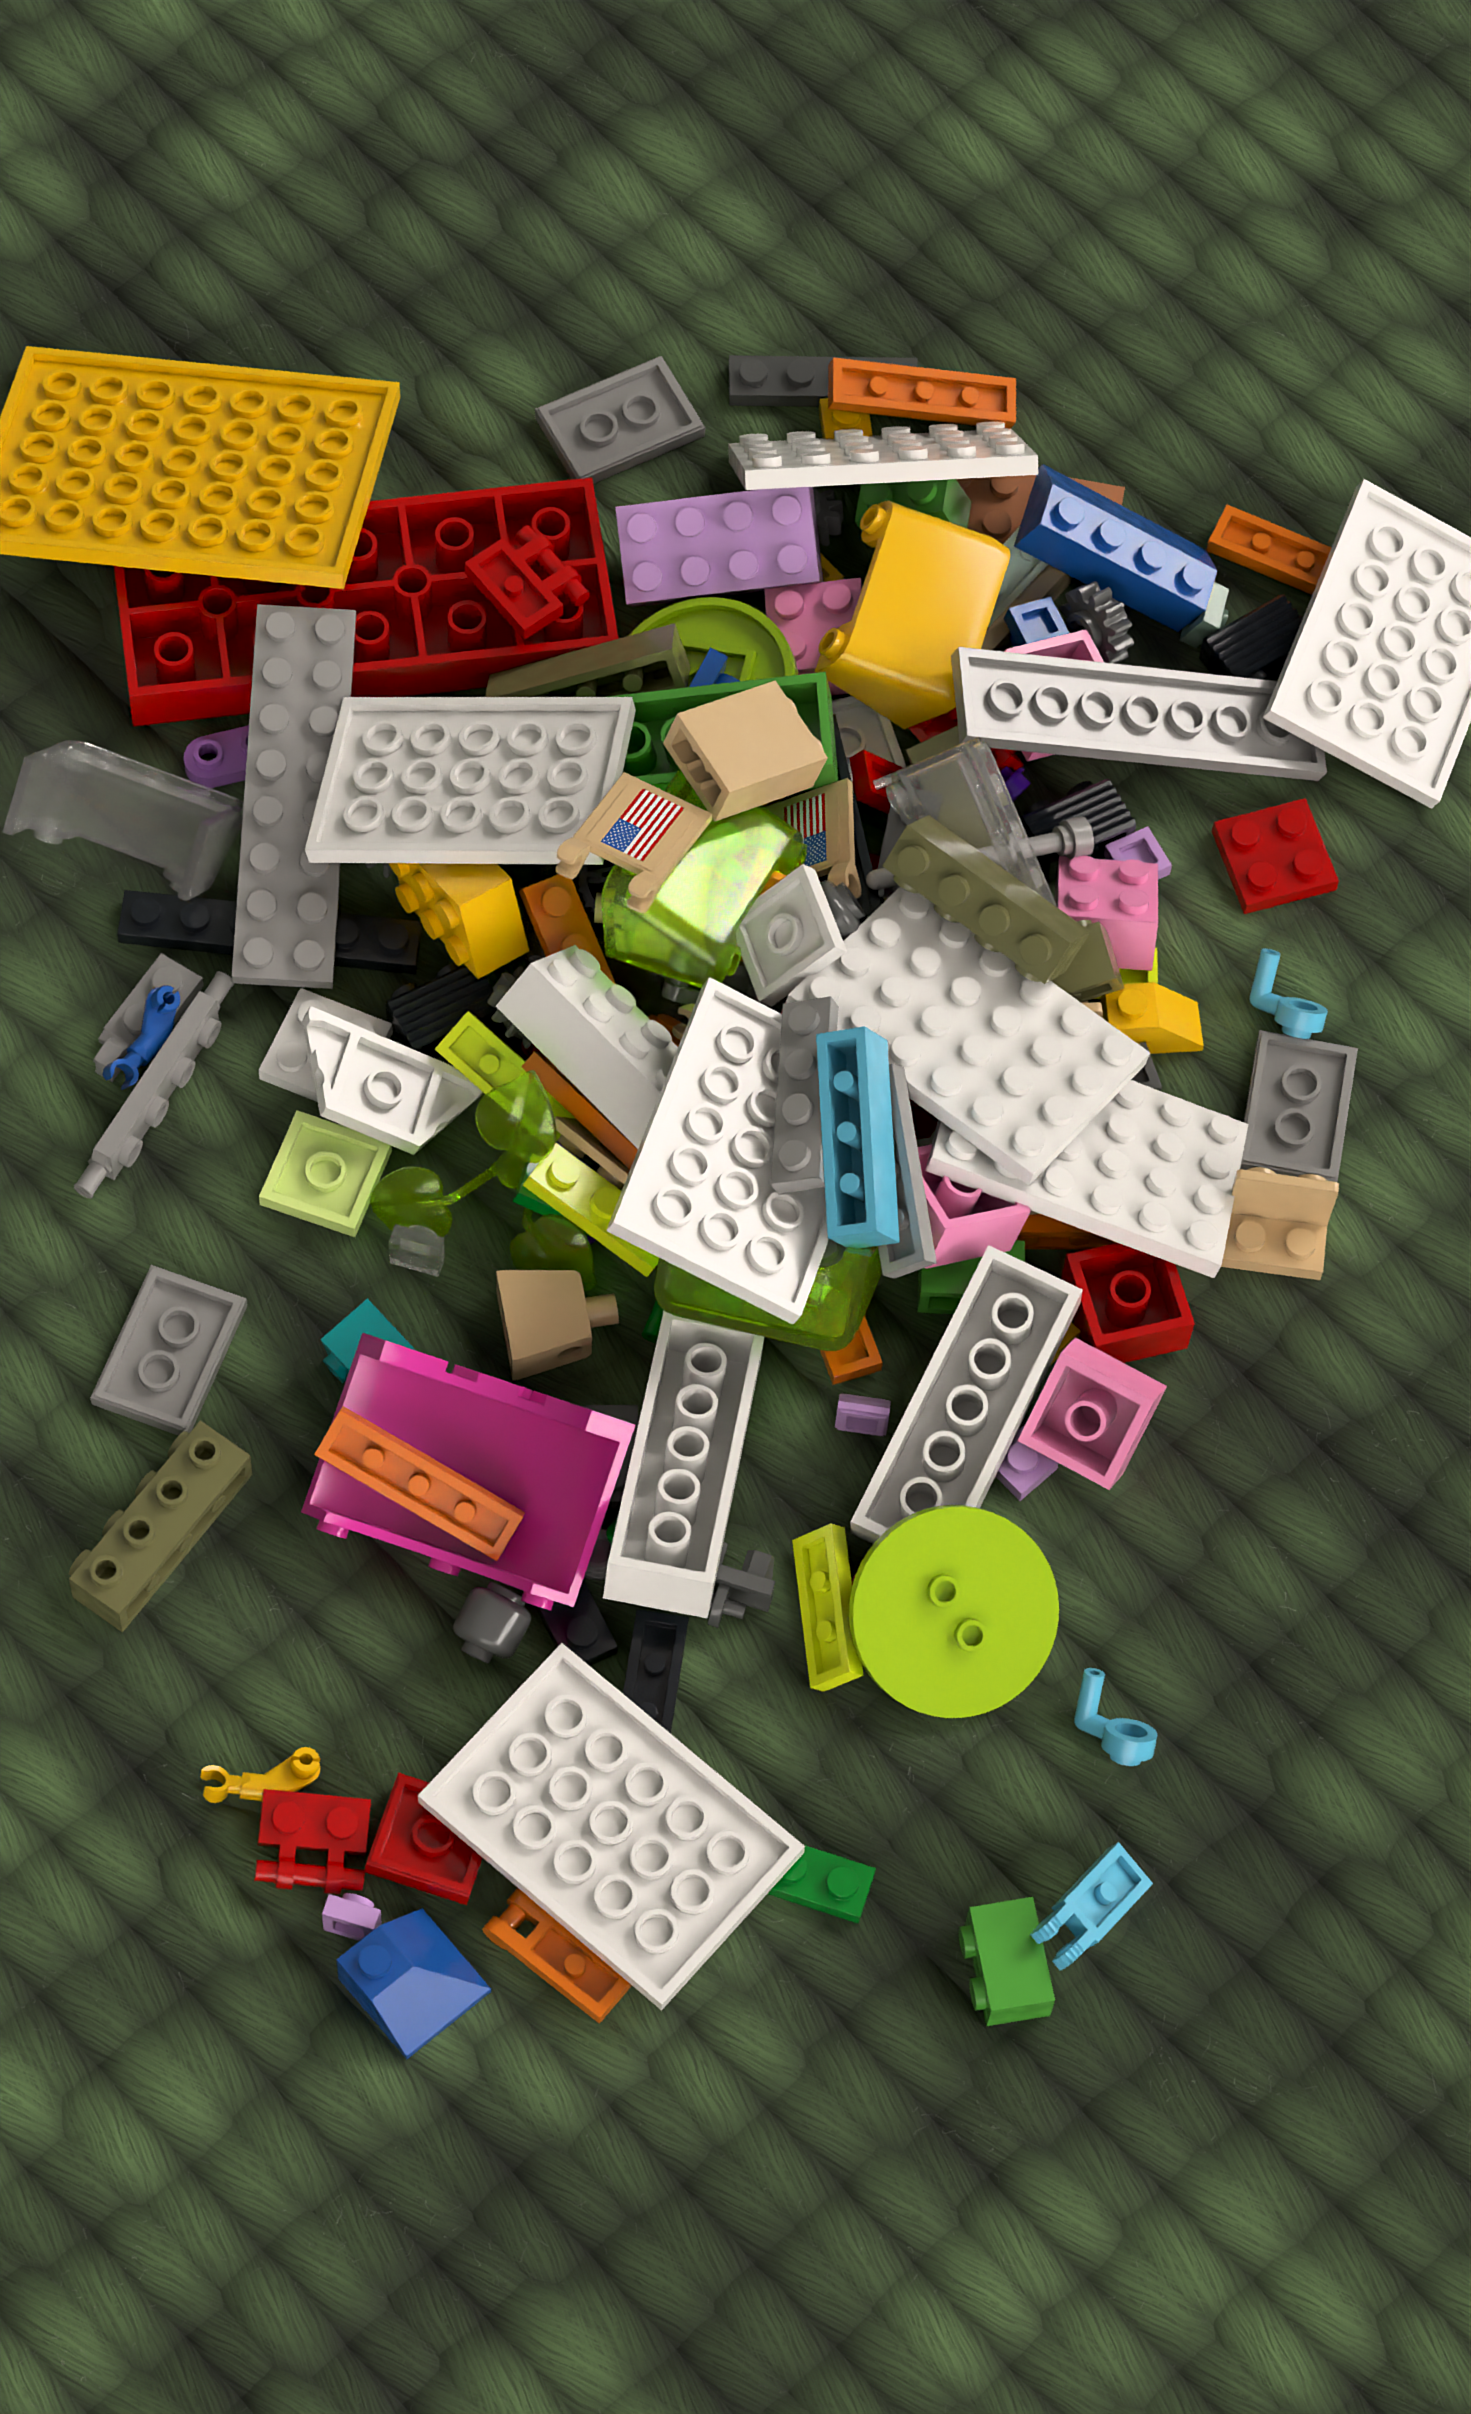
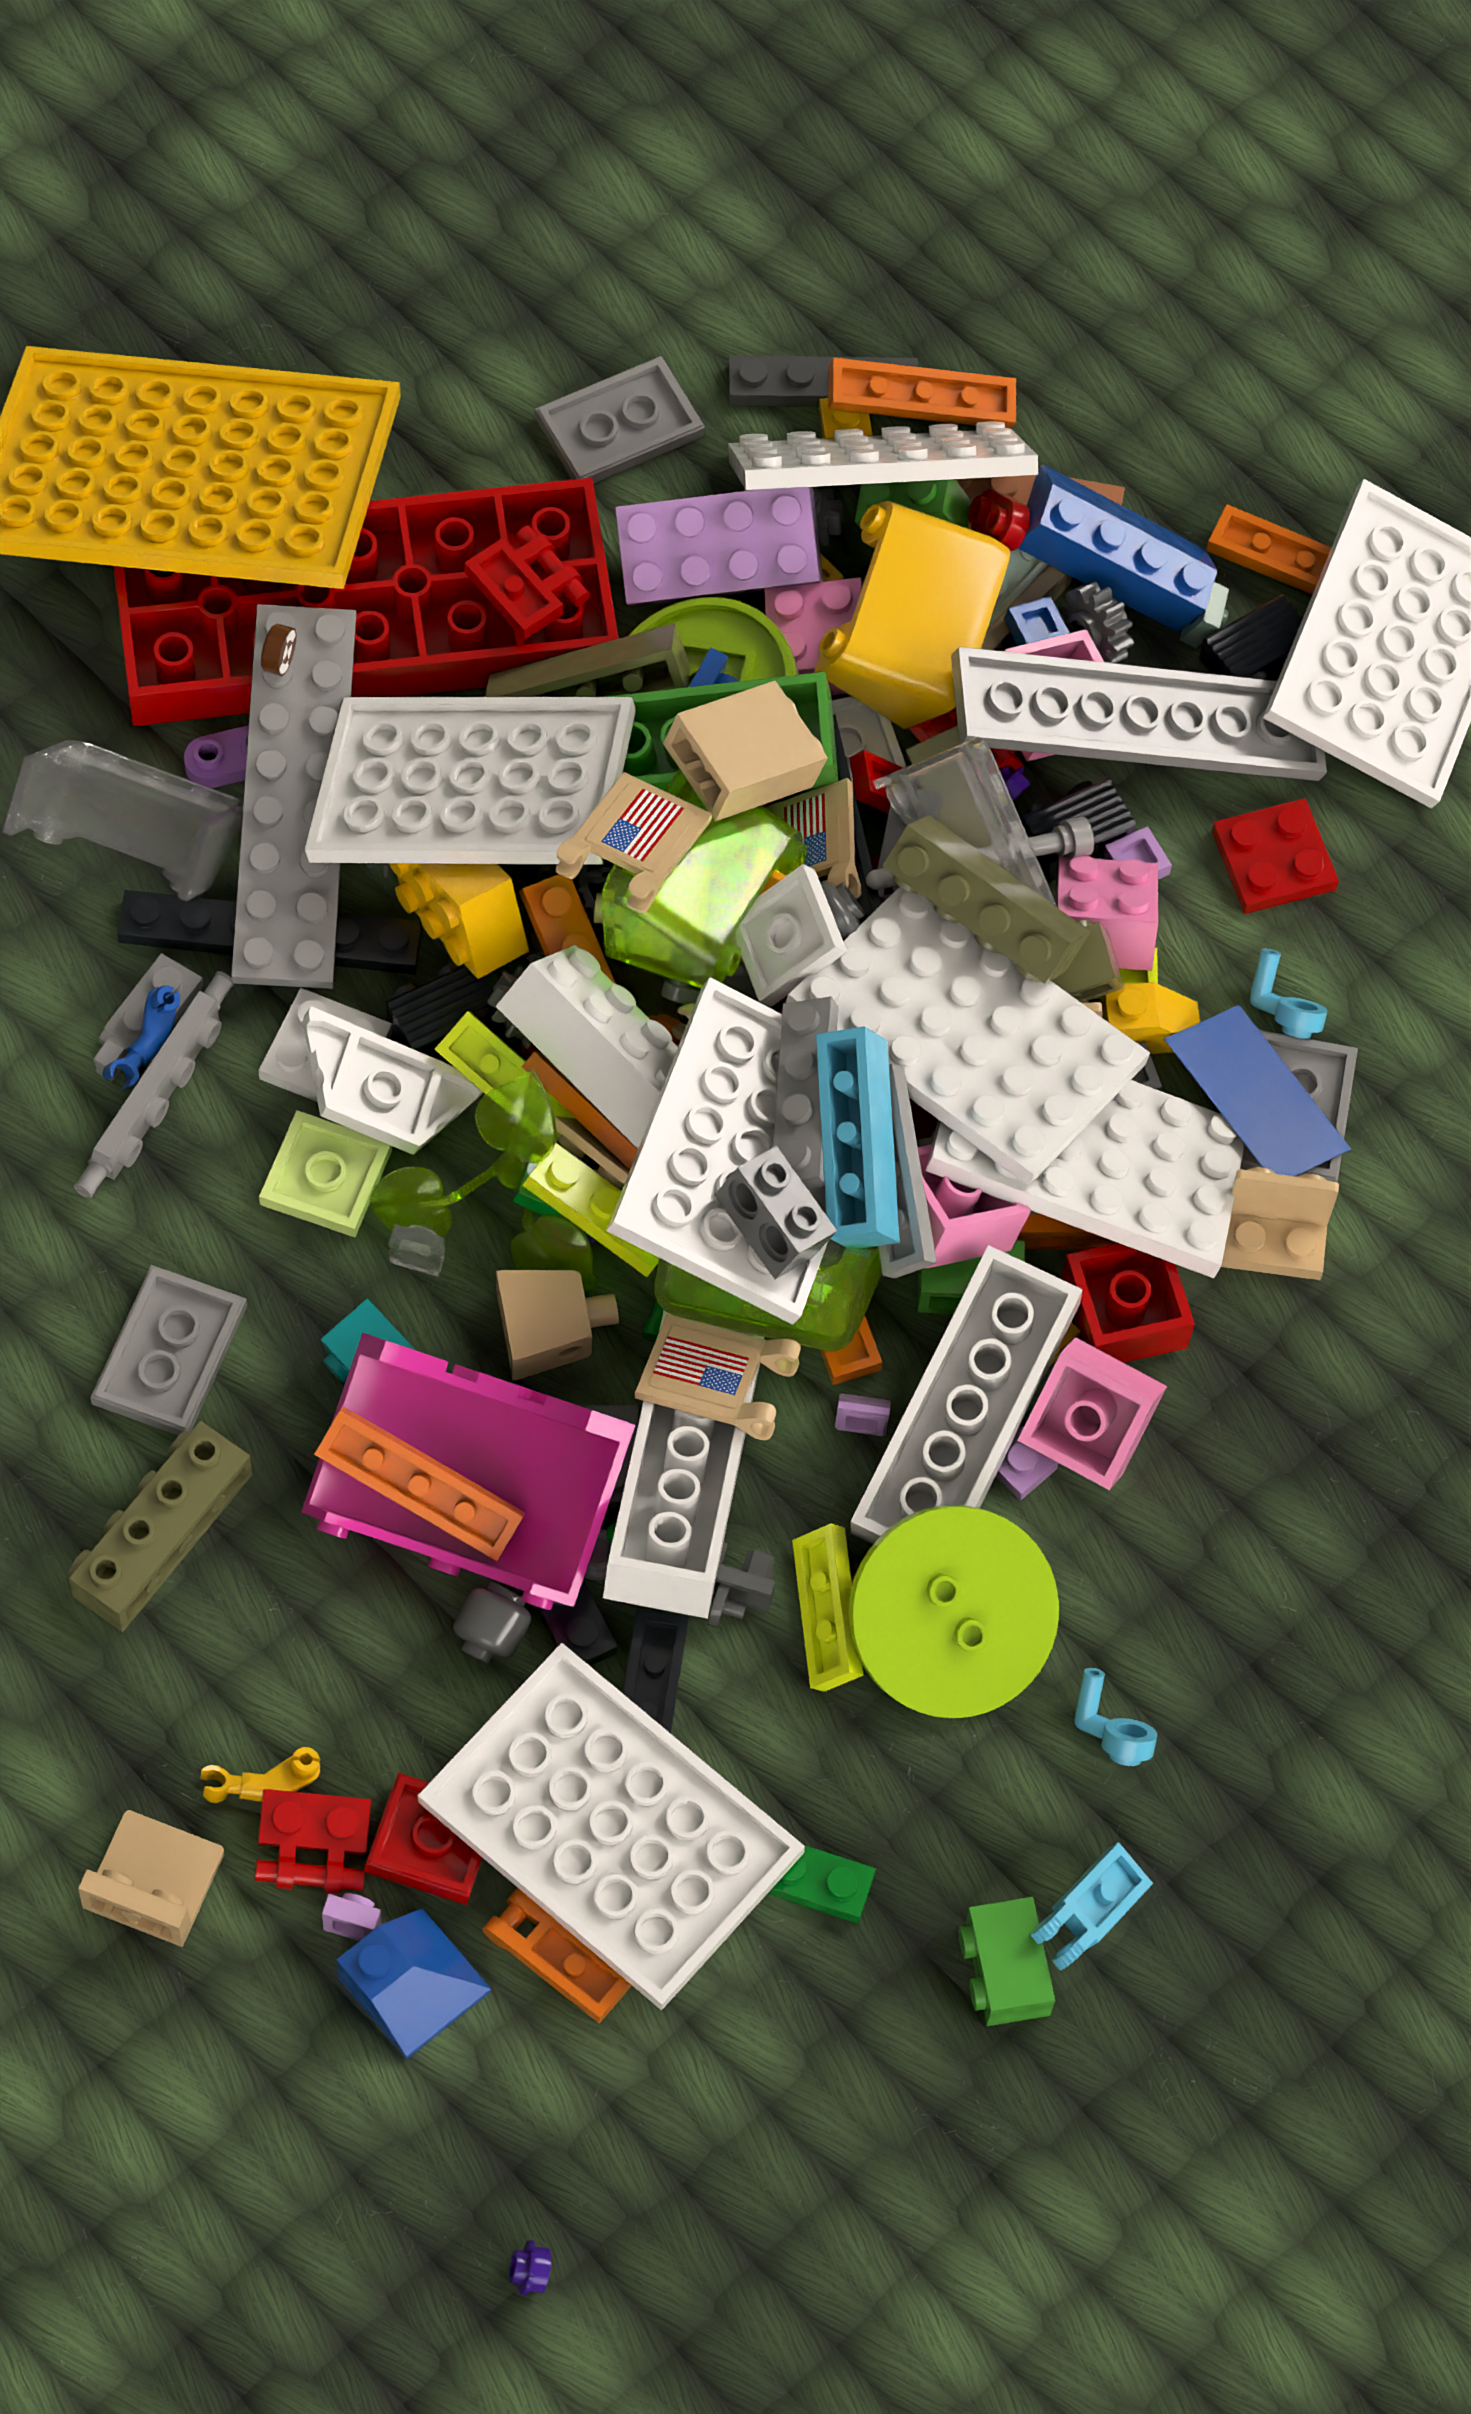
none -> tan bracket [78,1810,224,1947]
none -> reddish brown tile [261,624,296,676]
none -> dark purple plate [509,2240,551,2296]
none -> tan flag [635,1313,801,1440]
none -> dark grey brick [714,1146,837,1279]
none -> red plate [968,489,1030,551]
none -> sticker [1164,1005,1351,1176]

